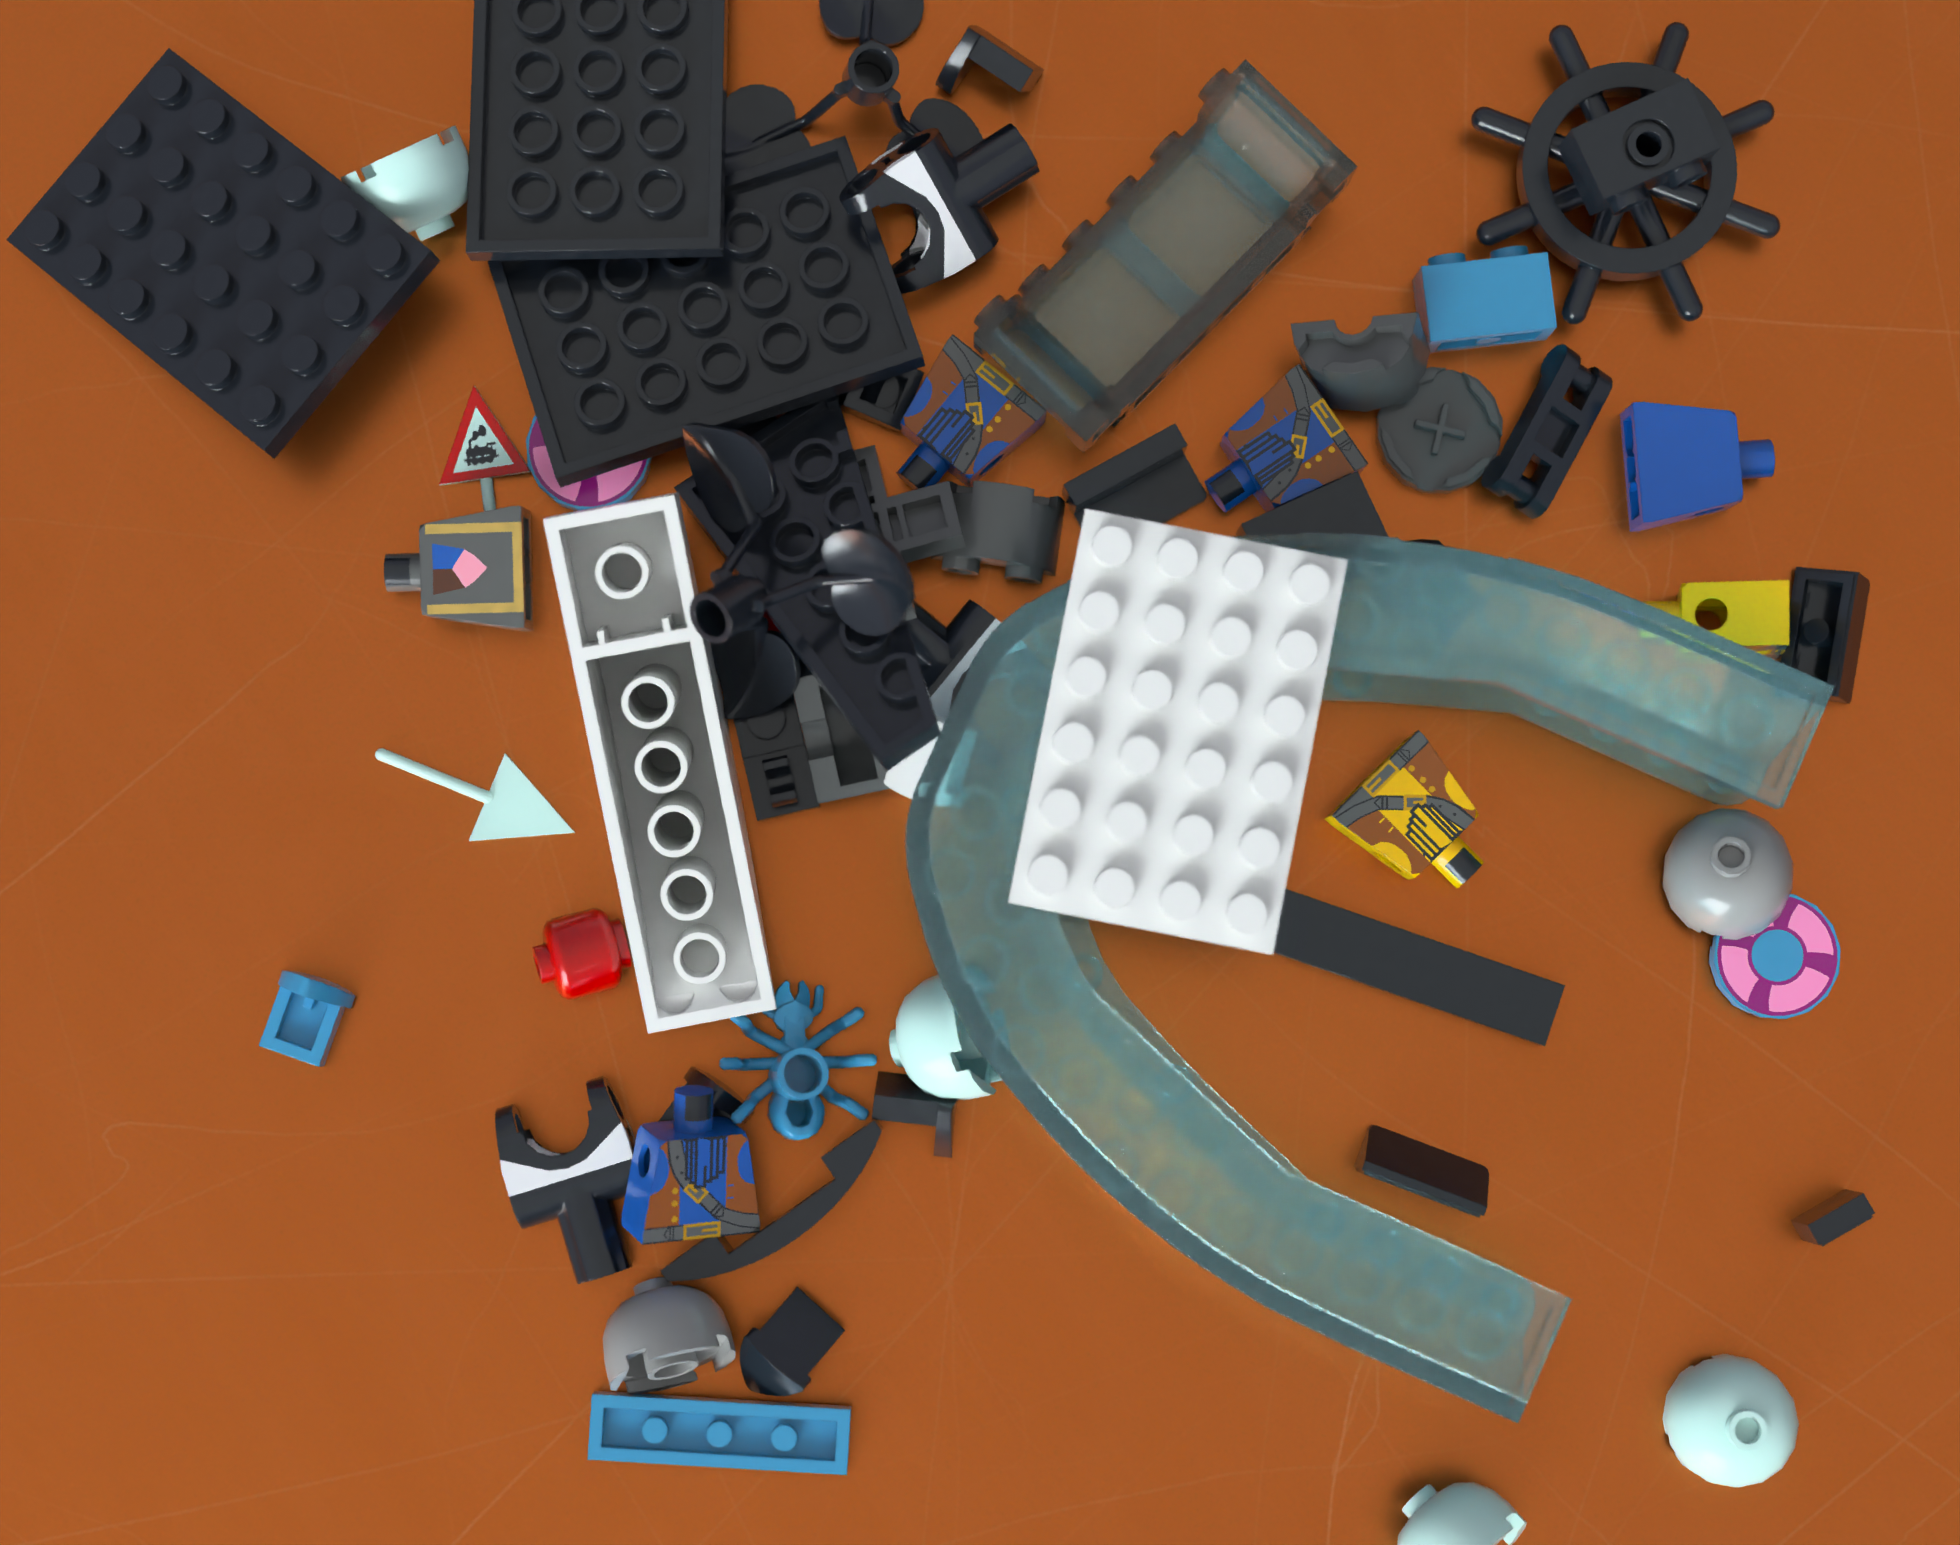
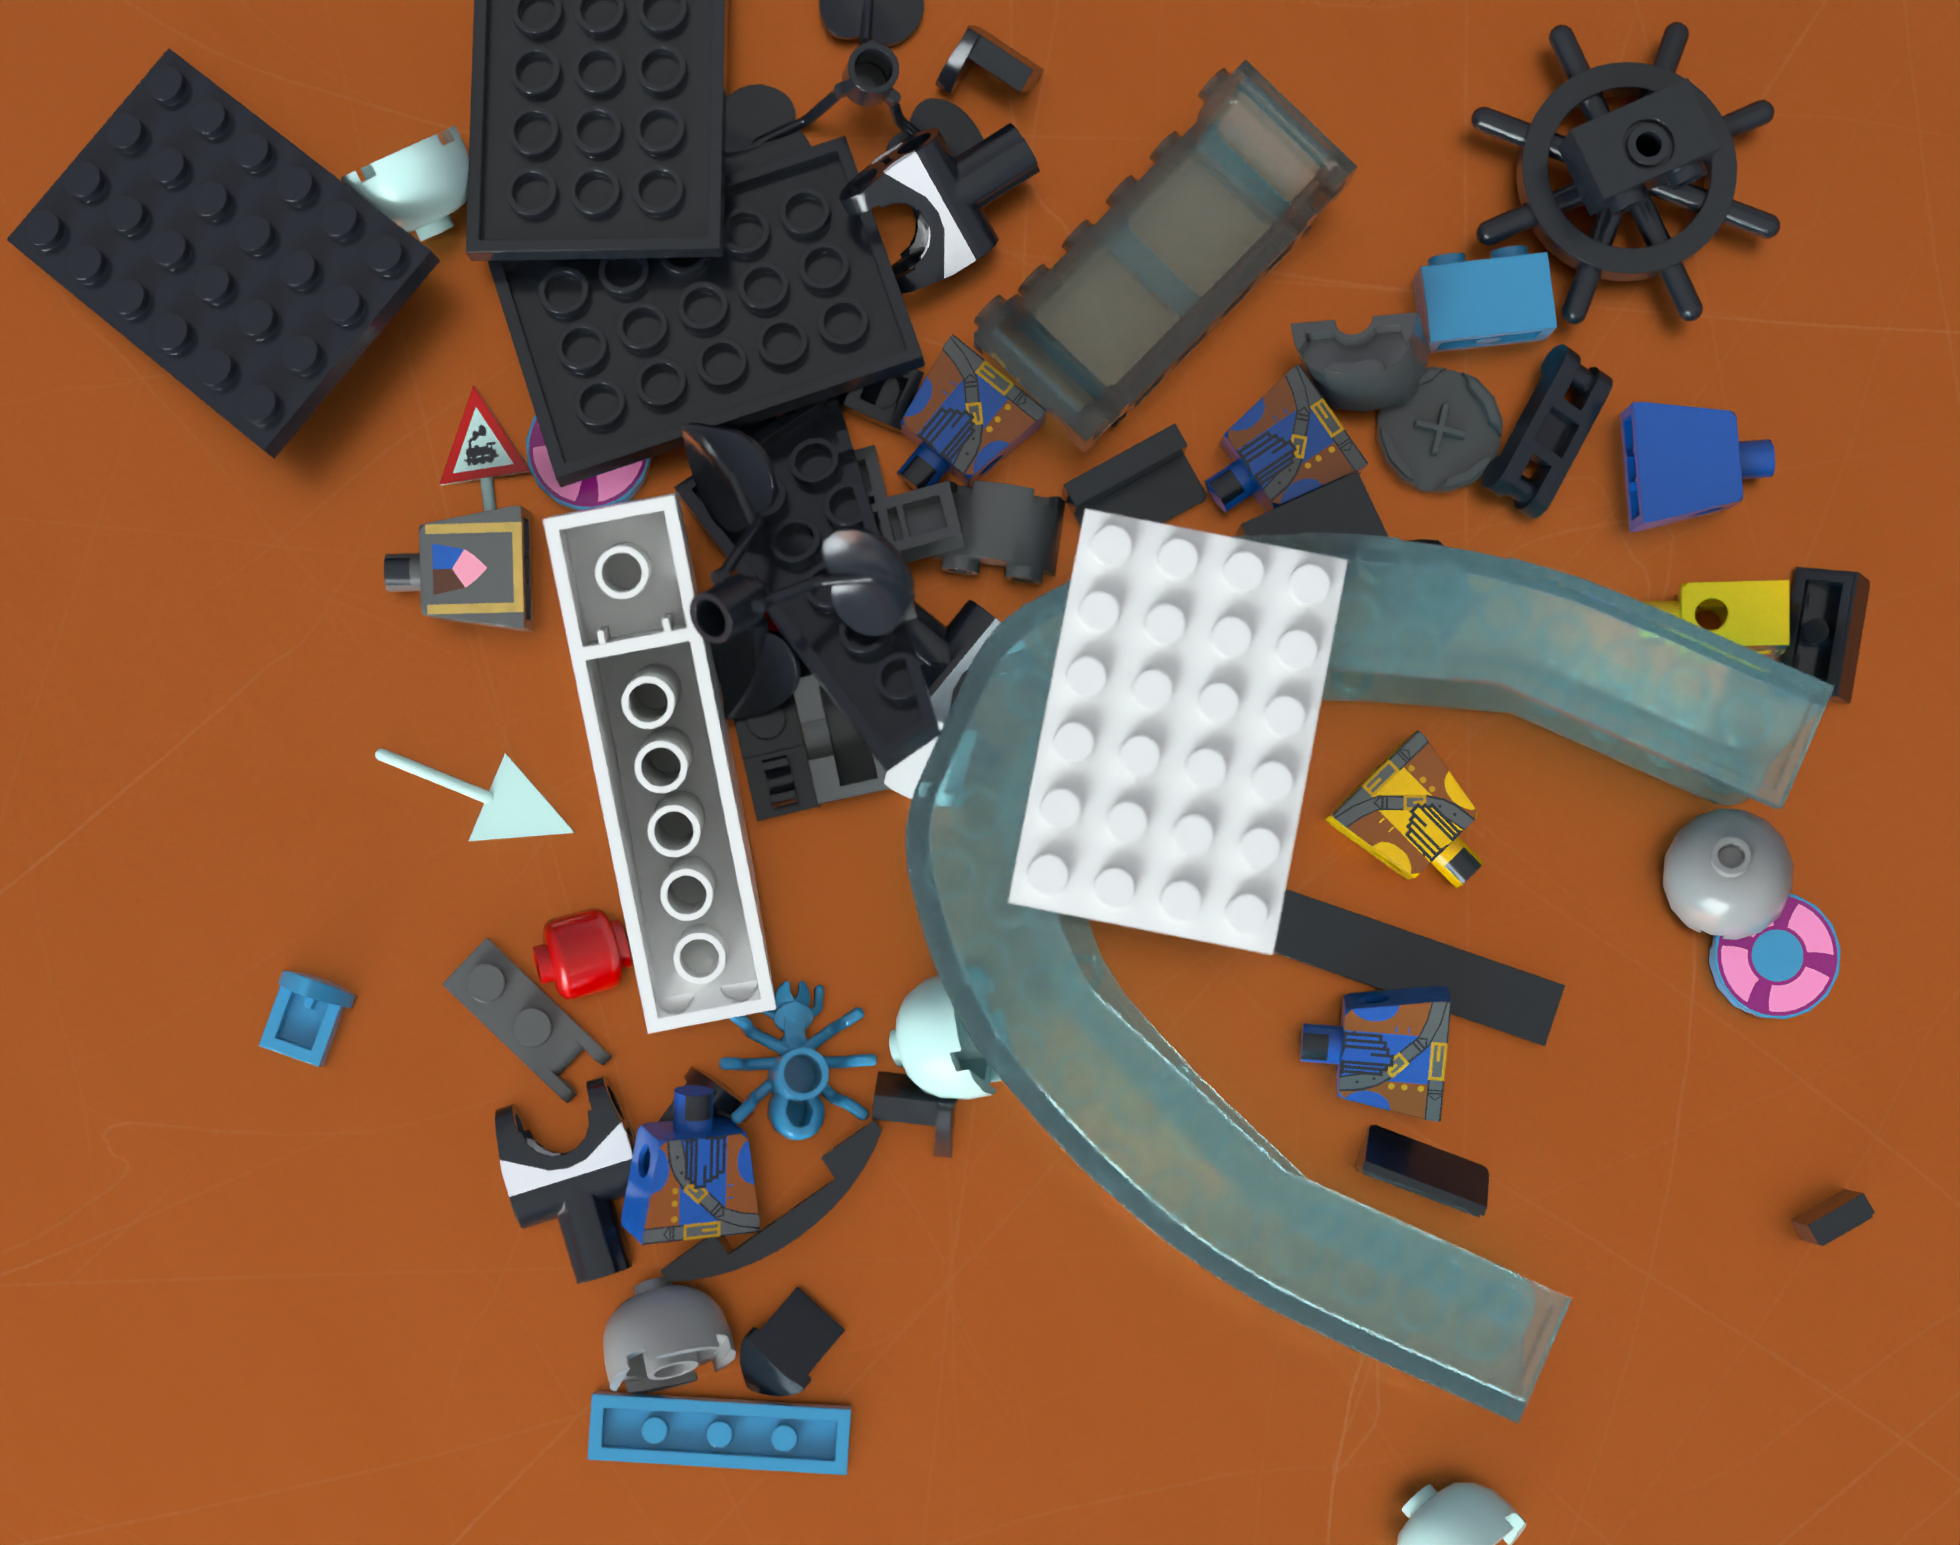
light aqua cylinder [1662,1354,1799,1487] -> none
none -> dark grey hinge [442,938,613,1103]
none -> torso [1300,986,1452,1122]

